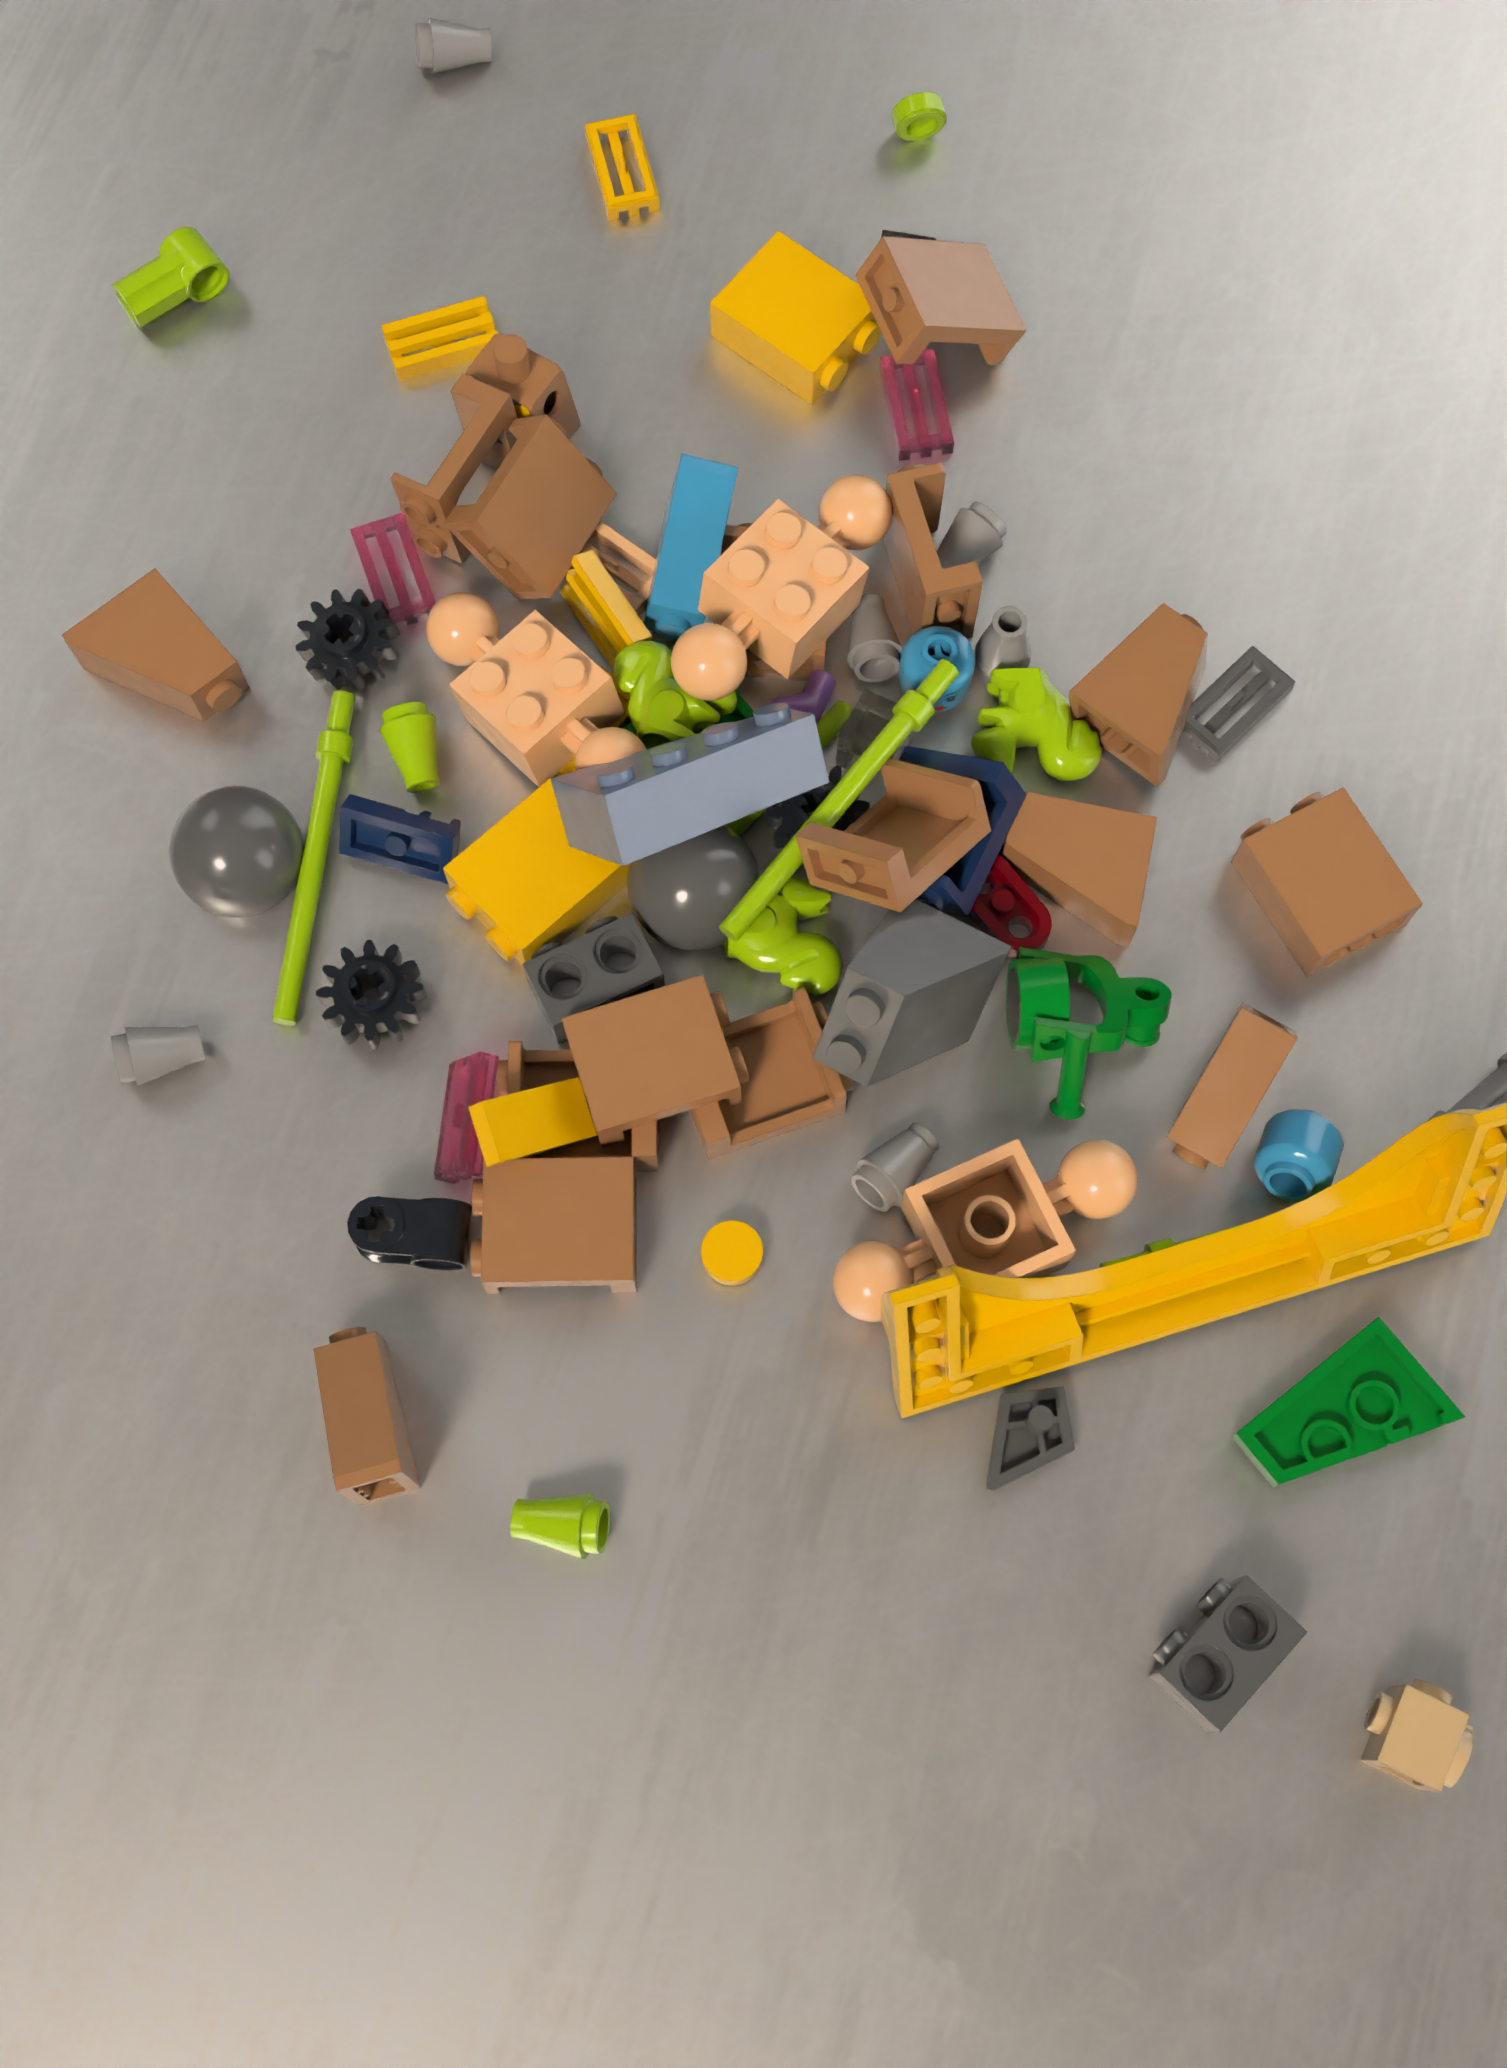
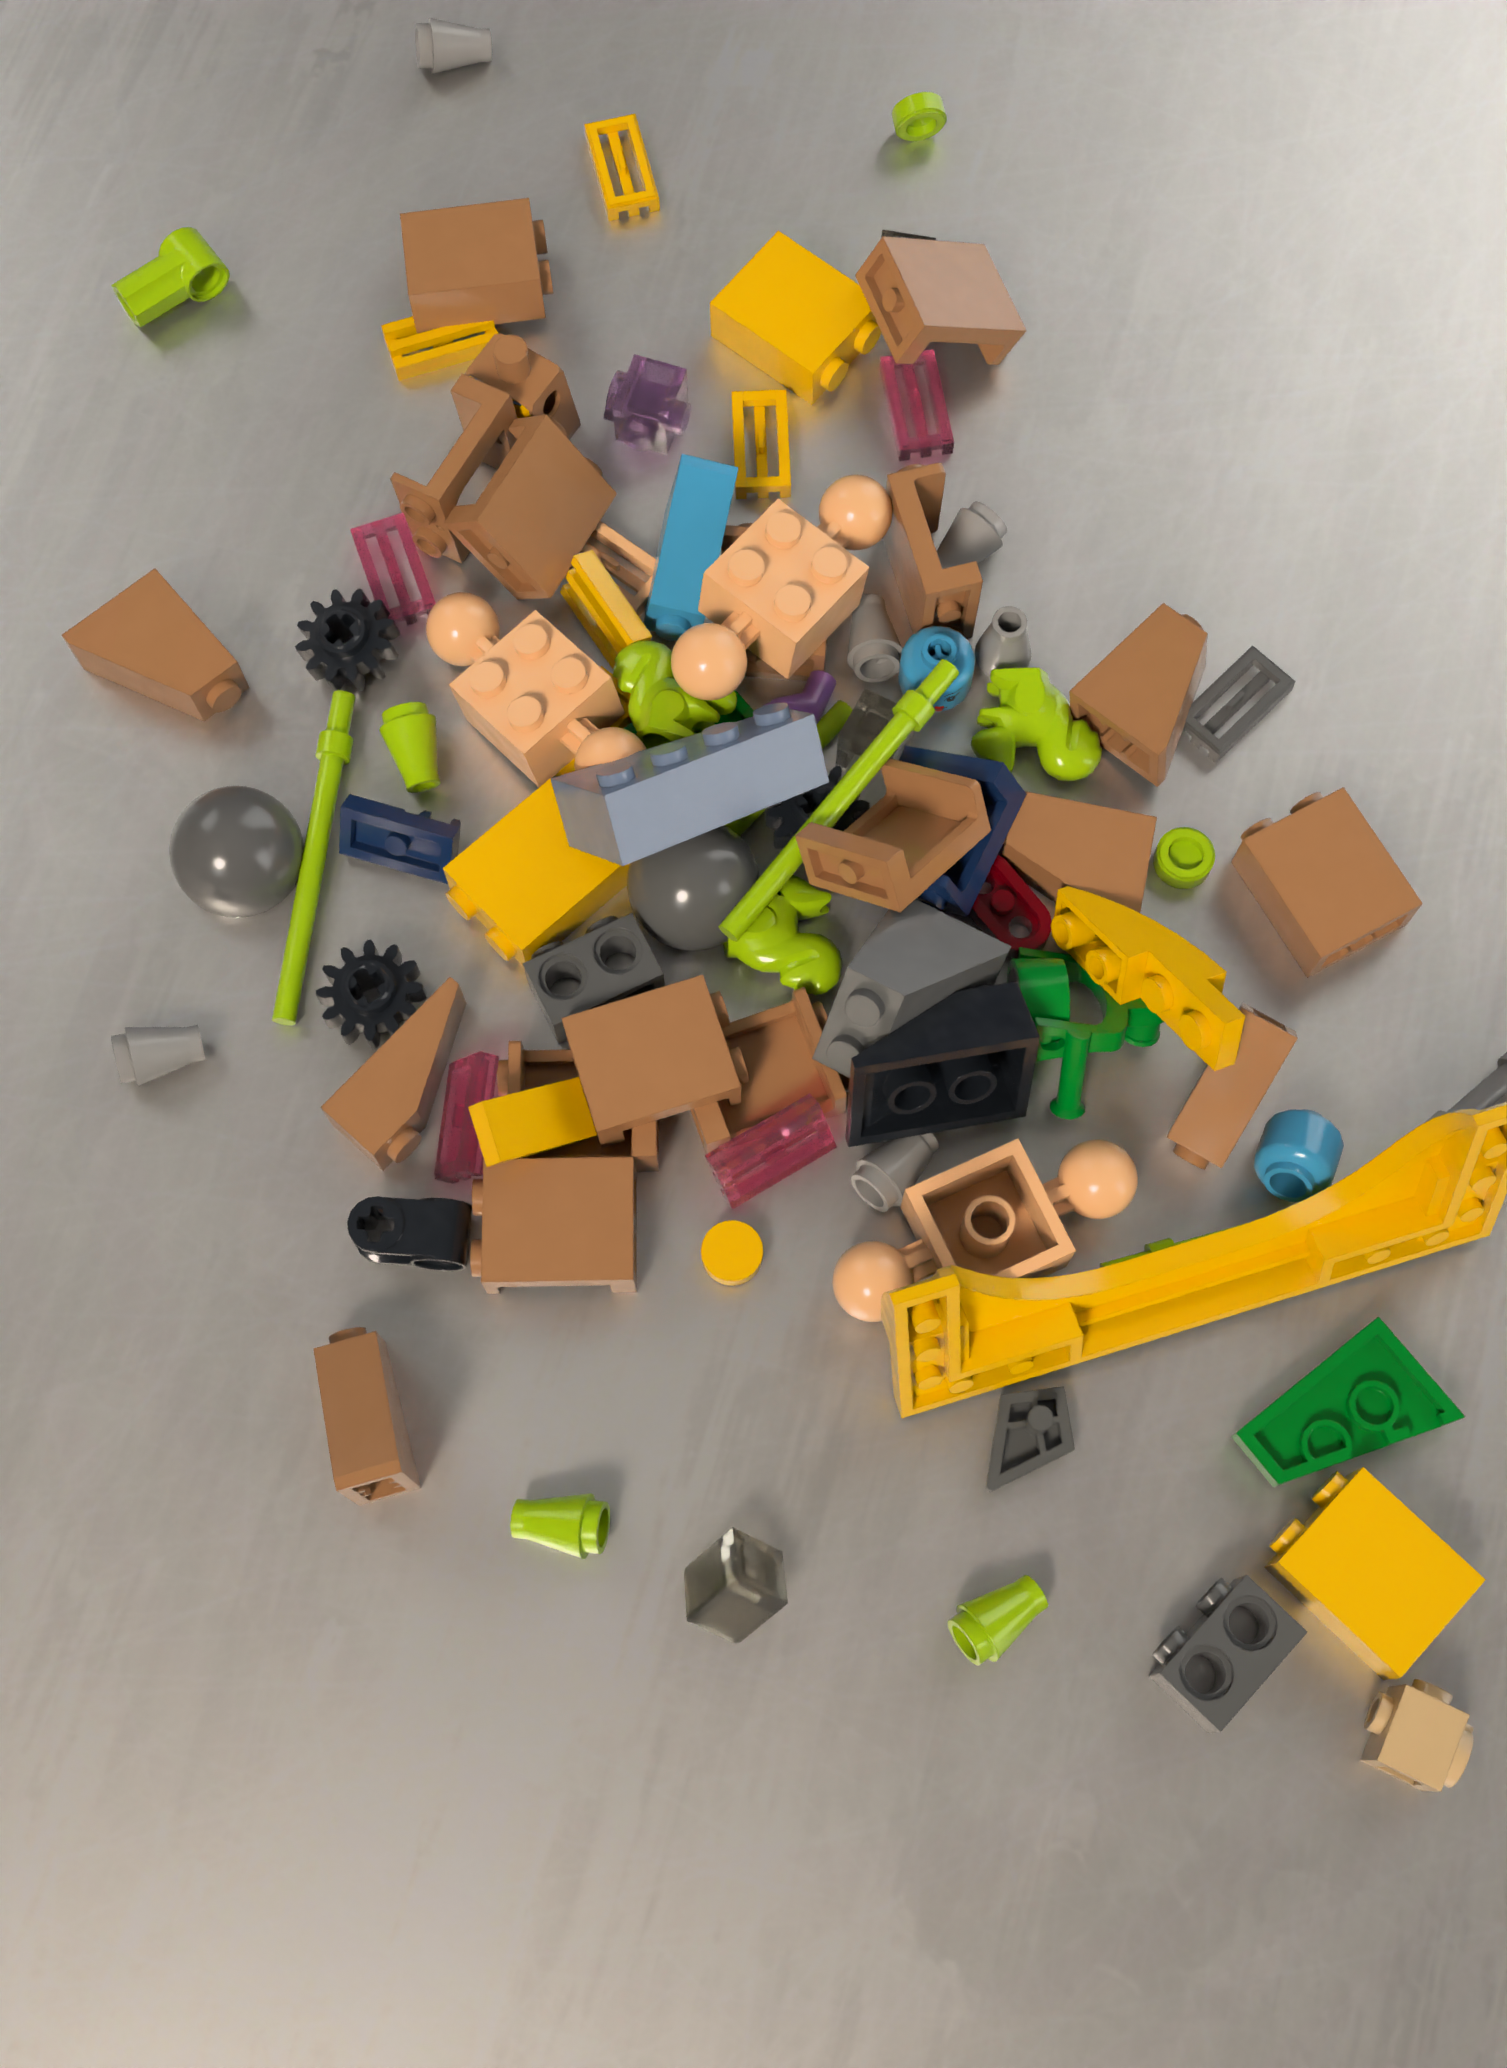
none -> medium nougat slope [320,977,467,1171]
none -> medium nougat brick [400,198,553,334]
none -> clear purple brick [604,354,691,455]
none -> clear smoke panel [684,1527,788,1643]
none -> clear pink tile [704,1093,837,1209]
none -> yellow tile [732,390,791,499]
none -> black slope [845,981,1040,1147]
none -> lime cone [947,1575,1048,1666]
none -> yellow slope [1051,886,1245,1071]
none -> lime tile [1153,827,1215,889]
none -> yellow brick [1264,1467,1486,1680]

